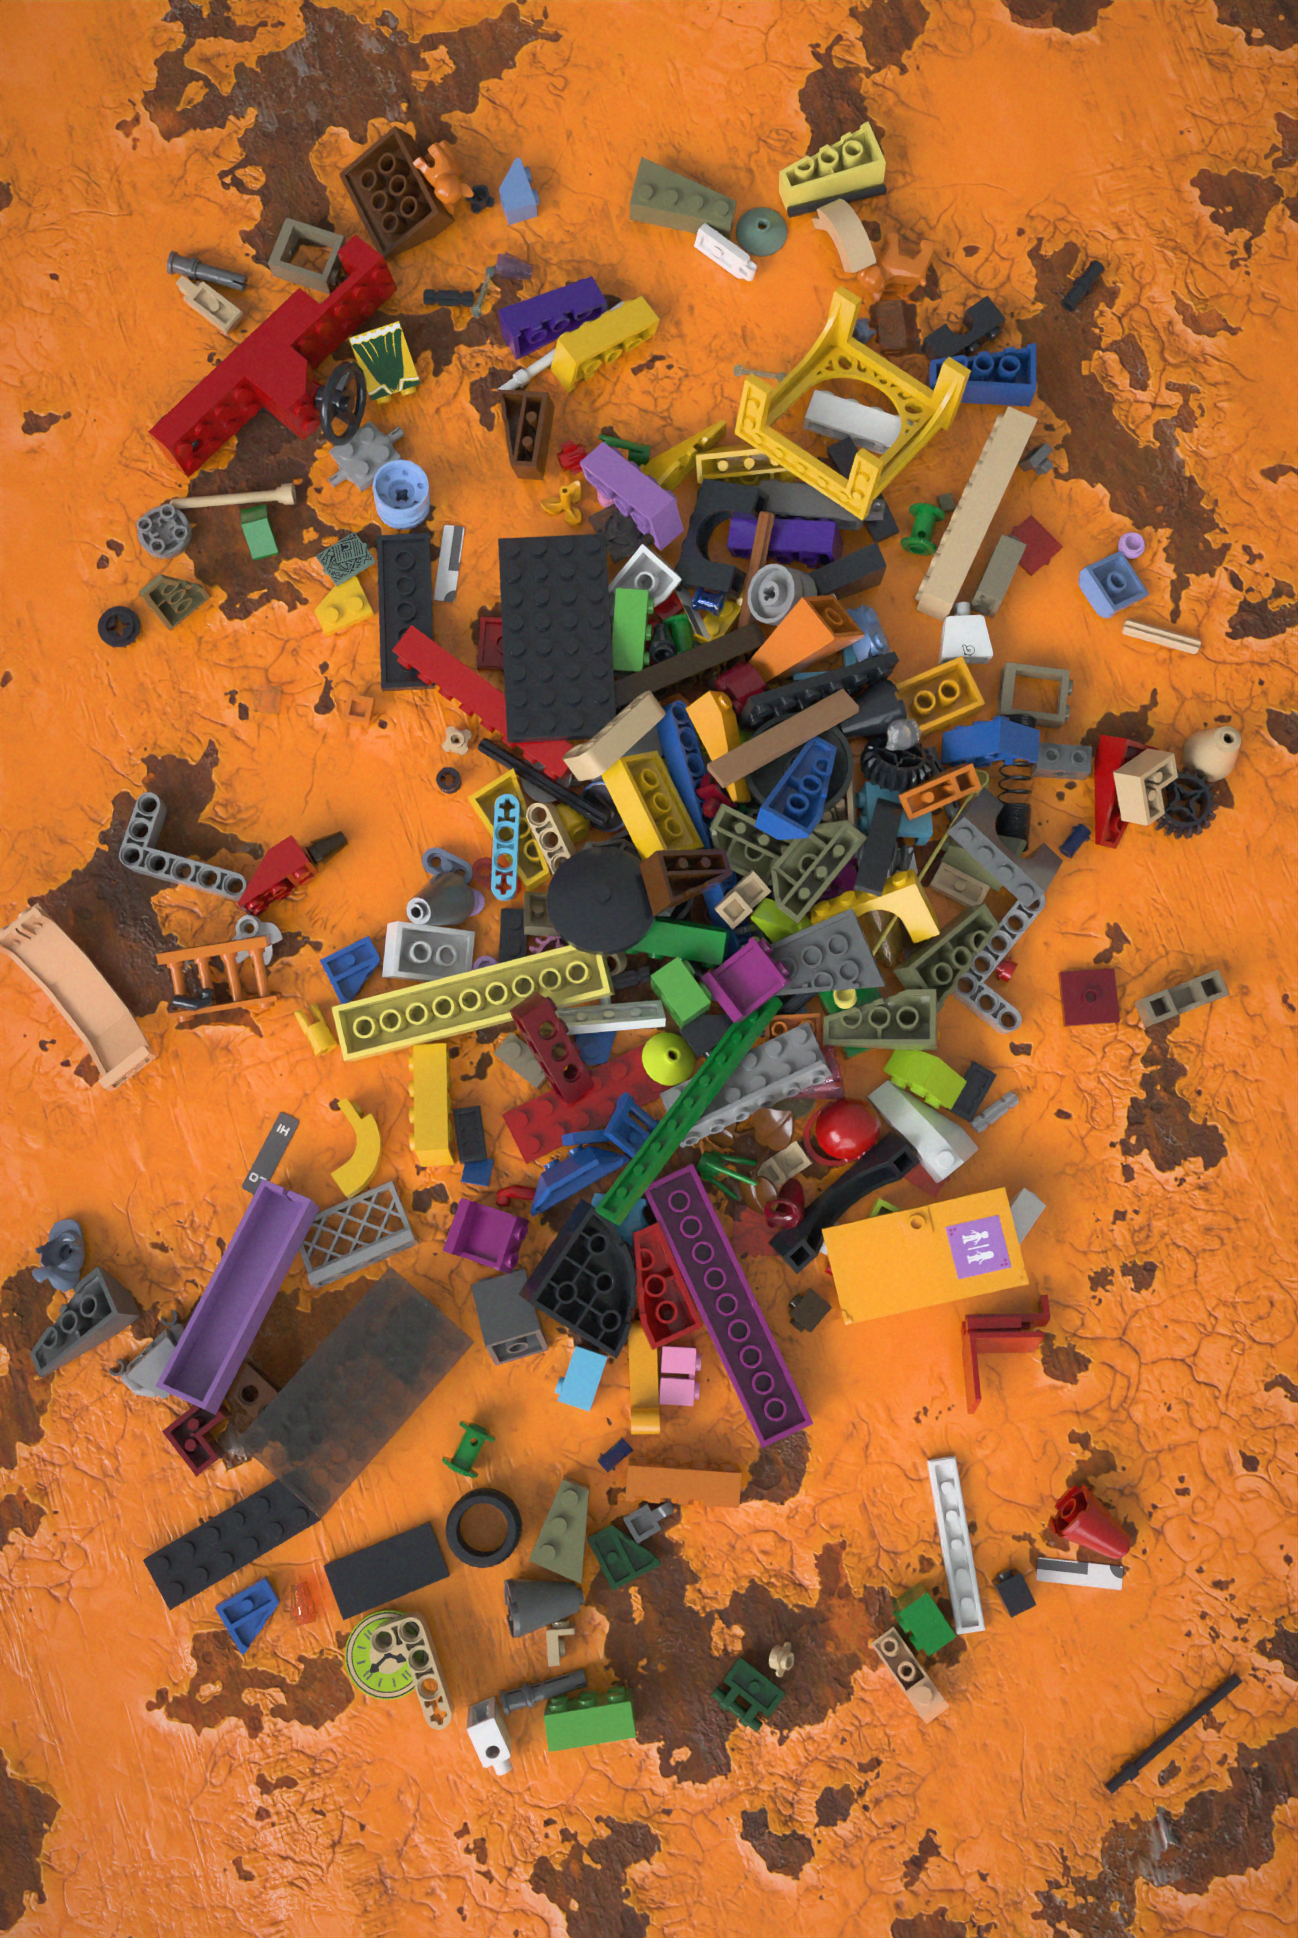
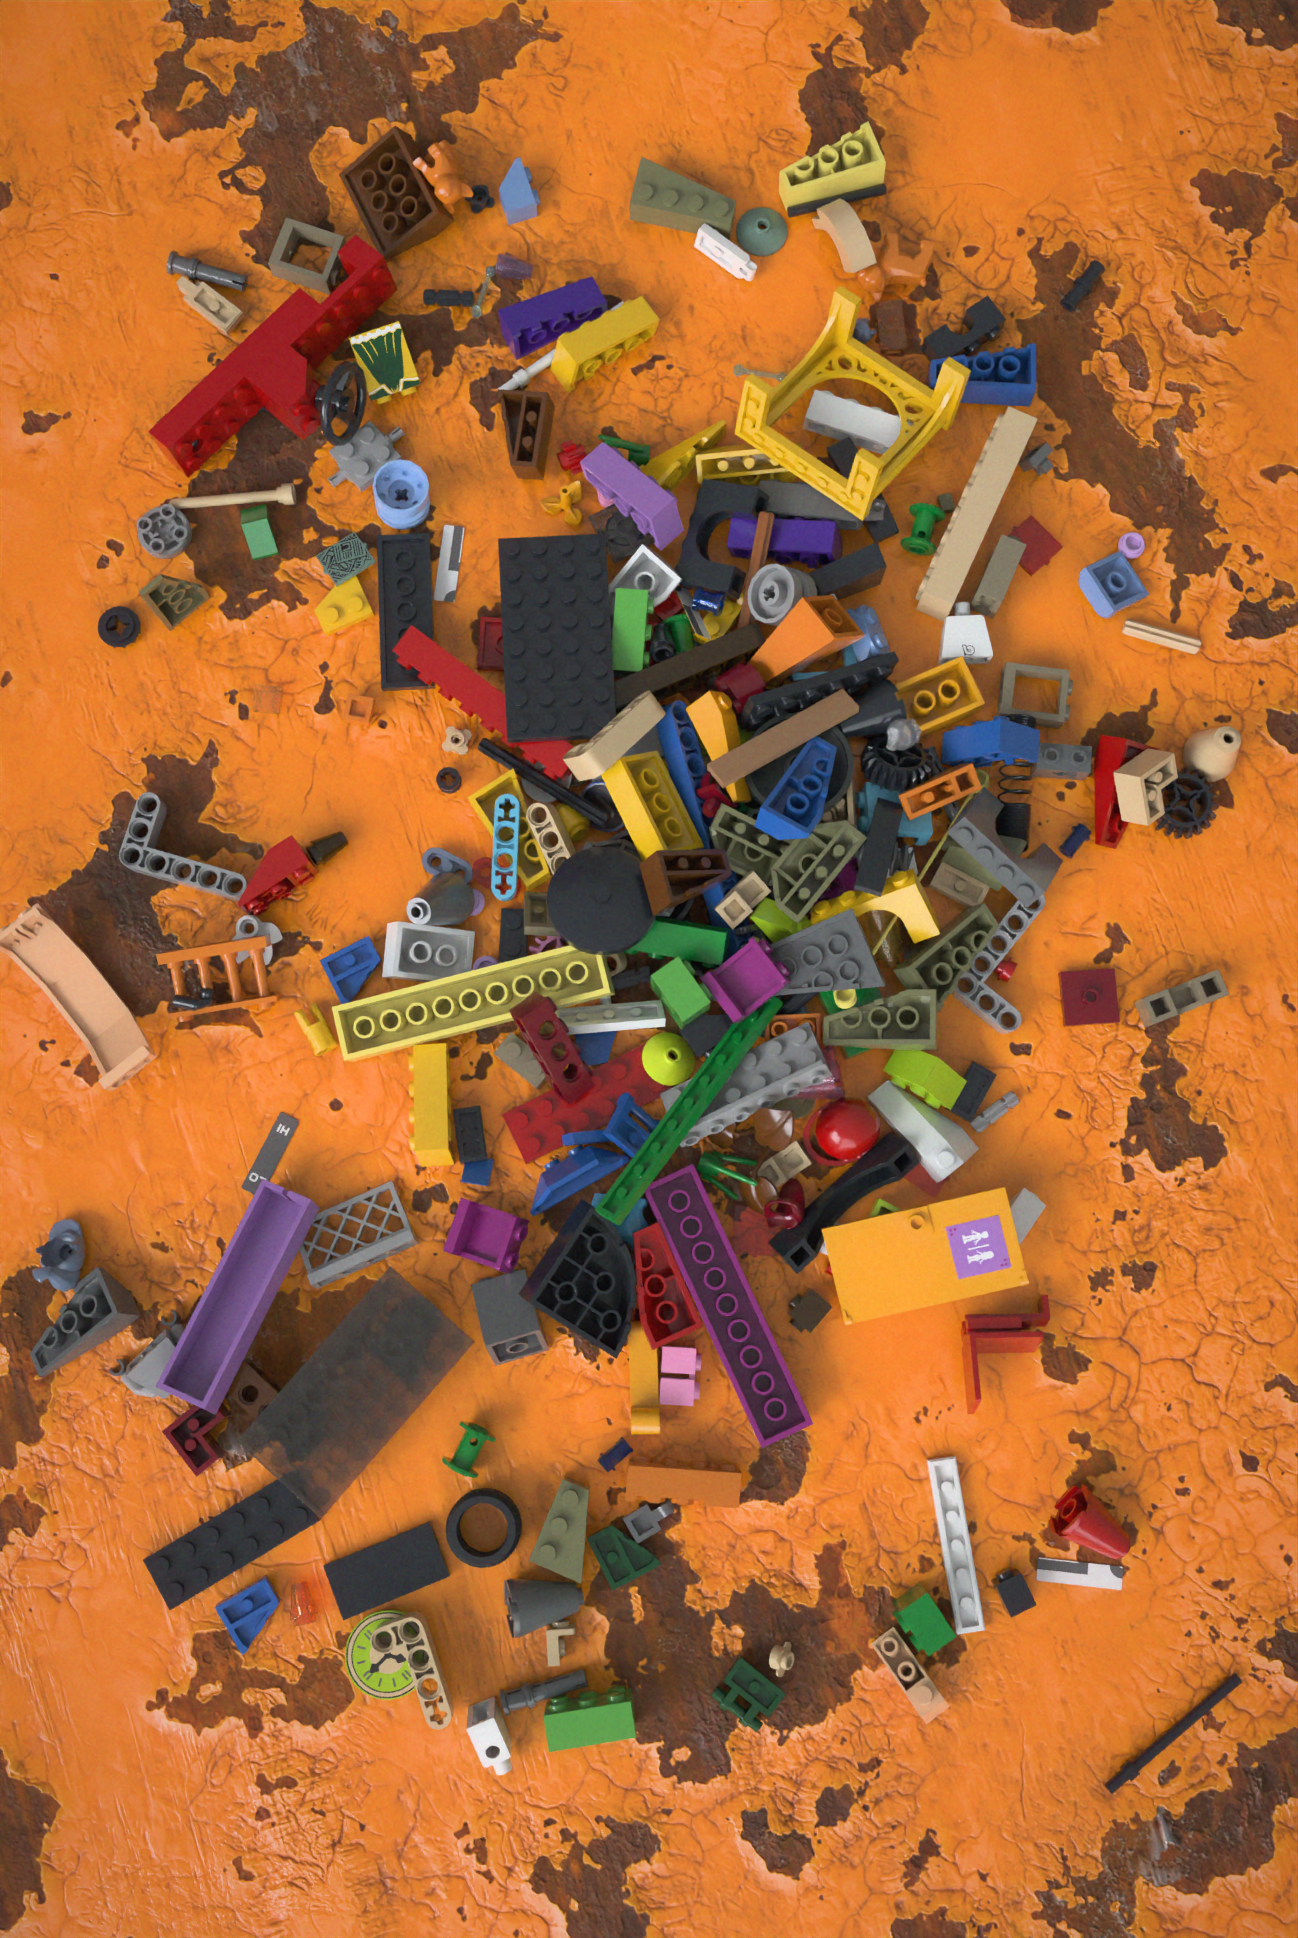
yellow arch [331,1097,383,1199] -> none
red arm [495,1184,536,1207] -> none
medium azure brick [555,1345,608,1412] -> none

